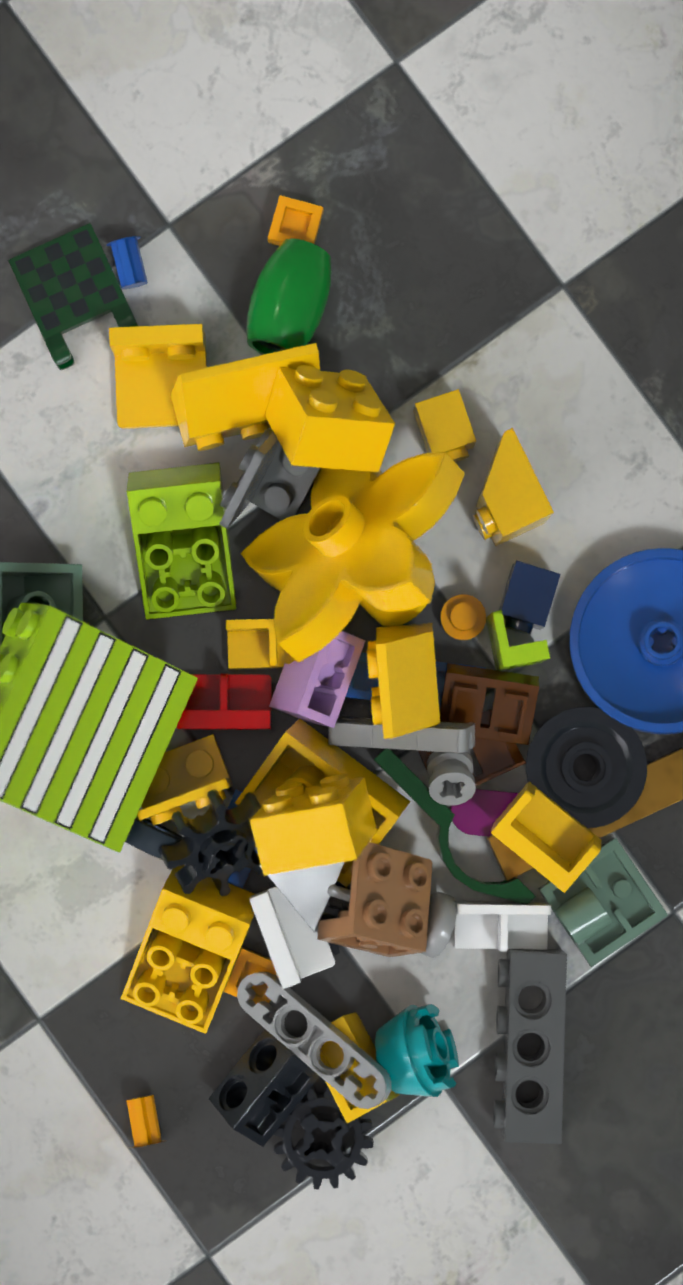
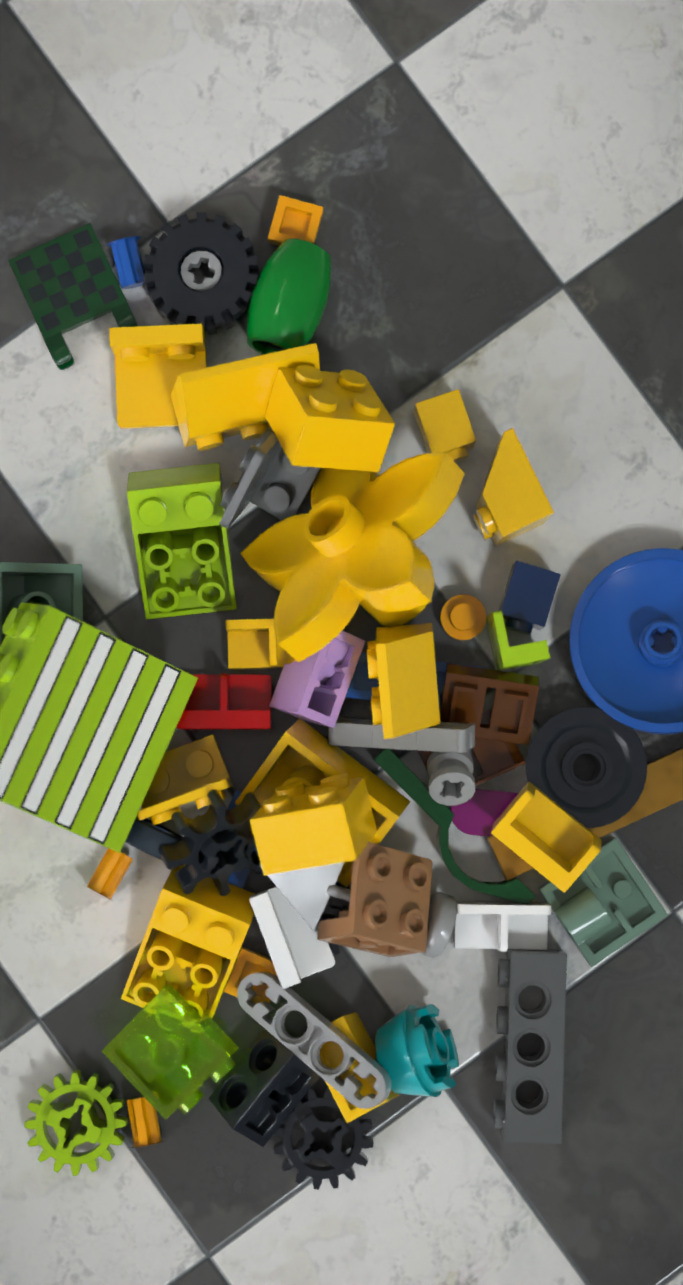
none -> lime gear [24,1070,128,1176]
none -> light orange piece [84,848,133,900]
none -> clear neon green plate [102,984,239,1120]
none -> black bush [143,212,260,335]

